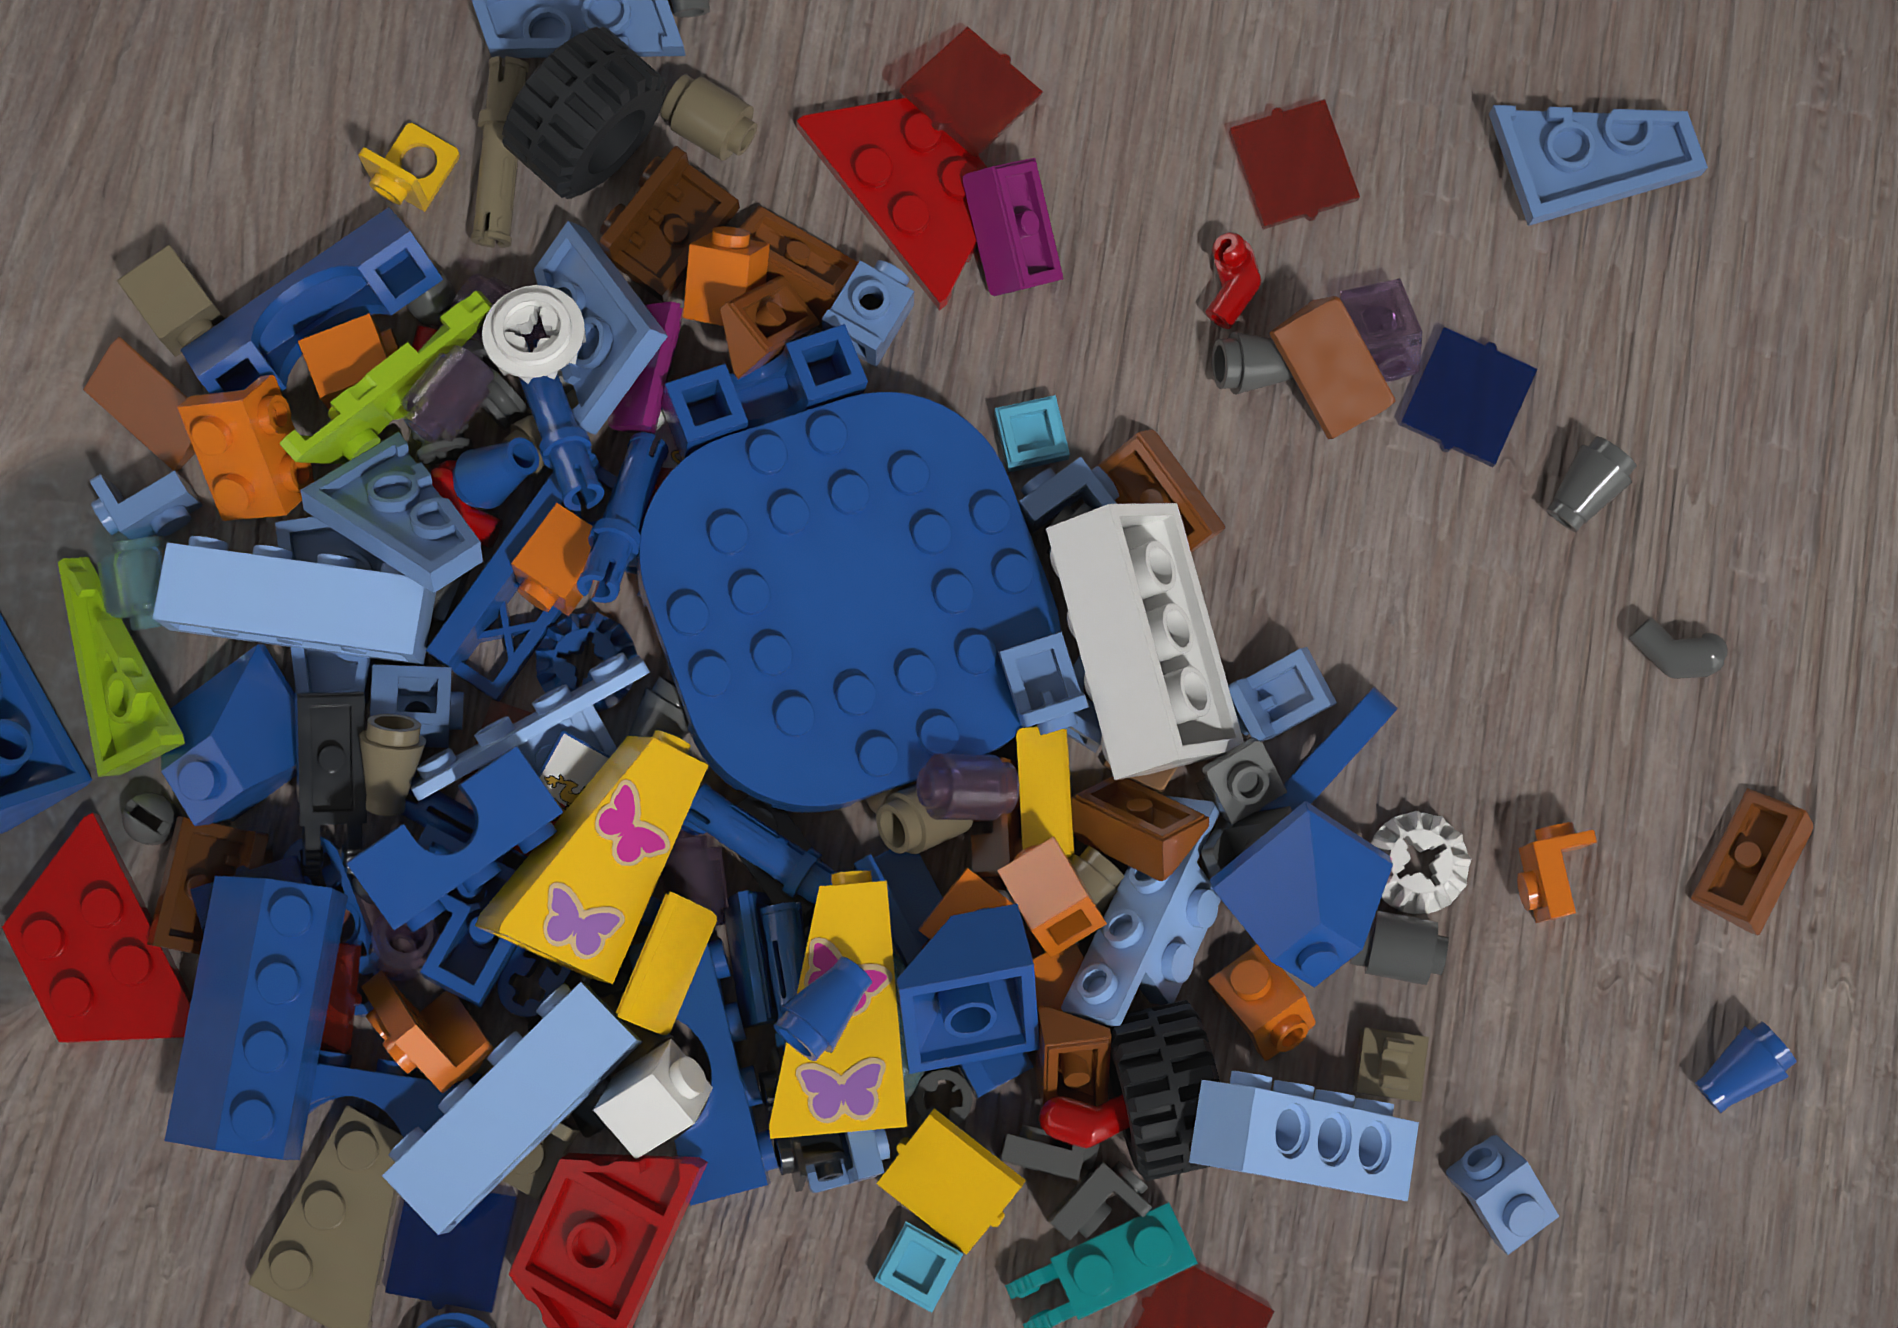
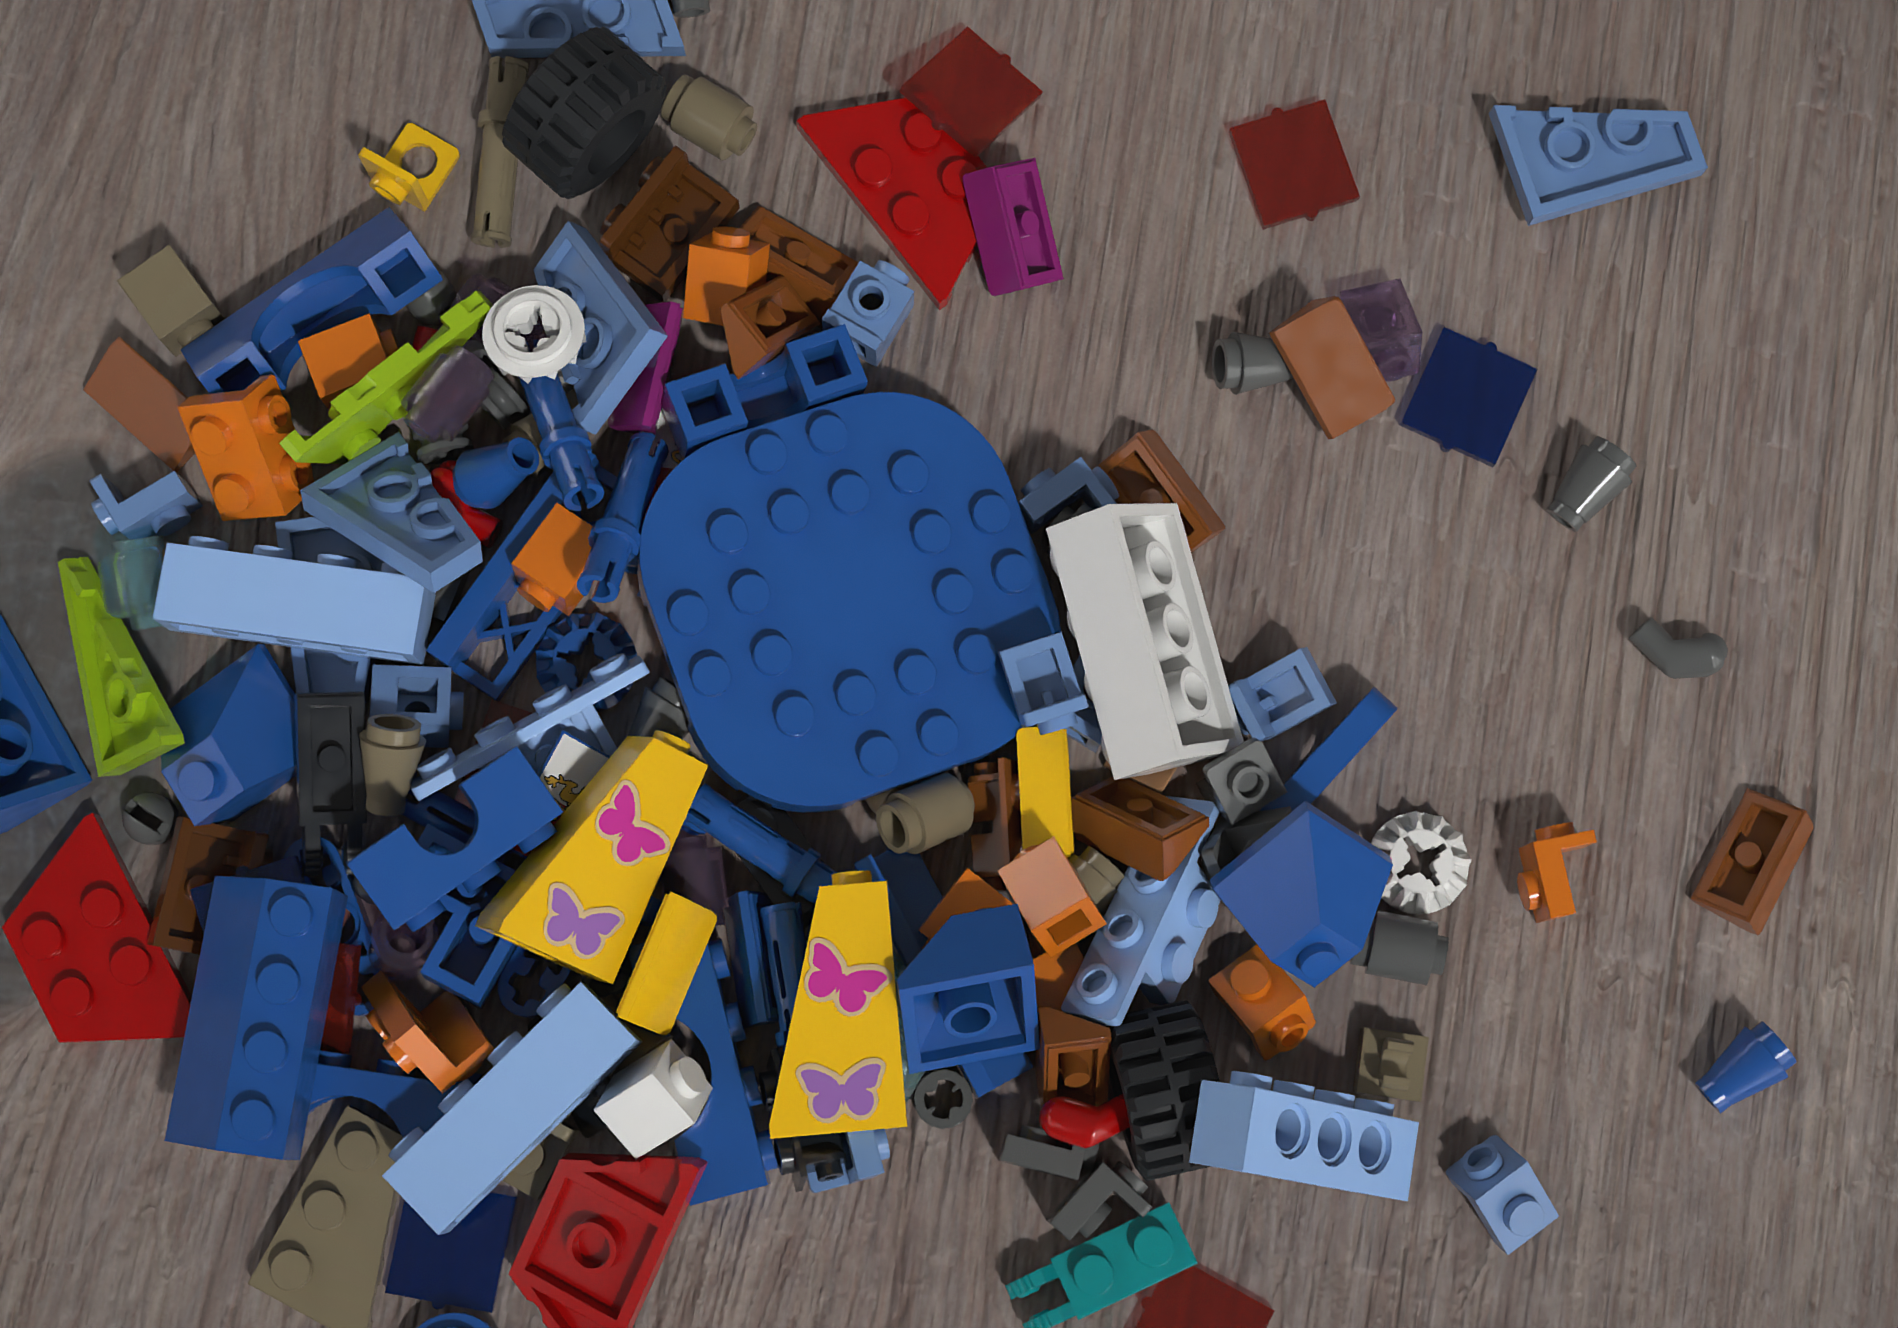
blue cone [774,956,872,1061] -> none
medium azure tile [874,1221,964,1313] -> none
yellow piece [876,1108,1026,1255] -> none
clear purple brick [916,754,1019,820] -> none
medium azure tile [994,395,1070,473] -> none
red arm [1205,232,1261,329] -> none

